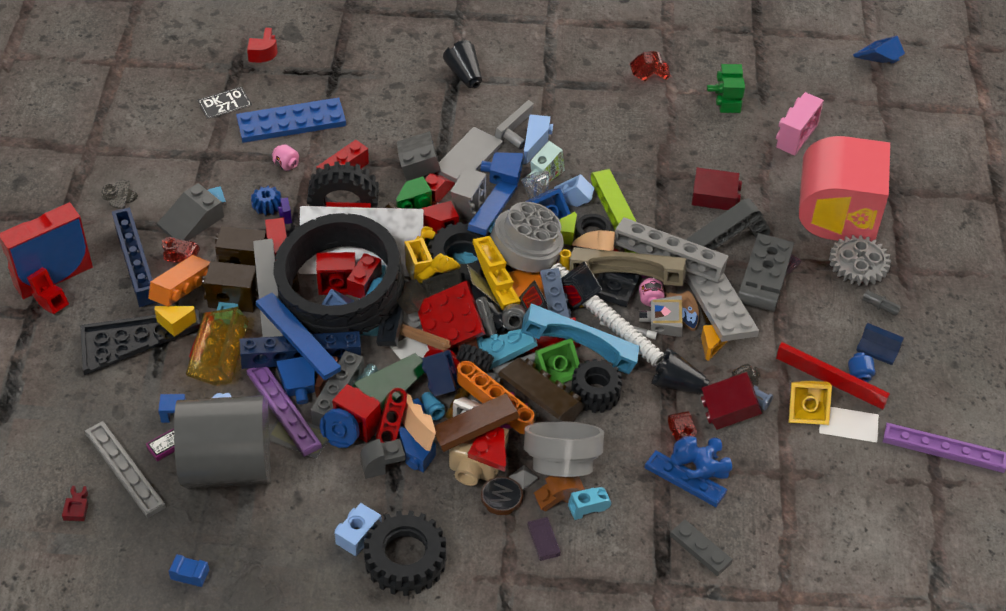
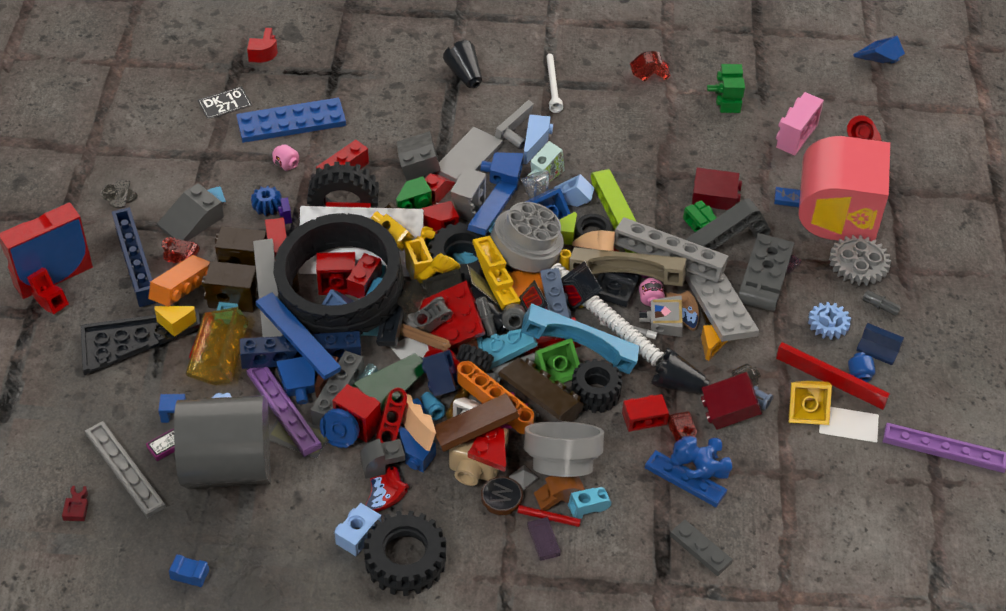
none -> red arm [366,466,409,512]
none -> yellow torso [370,211,414,251]
none -> dark grey piece [413,297,453,332]
none -> red piece [517,505,581,527]
none -> white piece [547,54,563,113]
none -> red brick [622,394,669,432]
none -> green brick [683,200,717,232]
none -> blue tile [774,187,800,207]
none -> light blue gear [808,302,851,340]
none -> red piece [847,115,882,141]

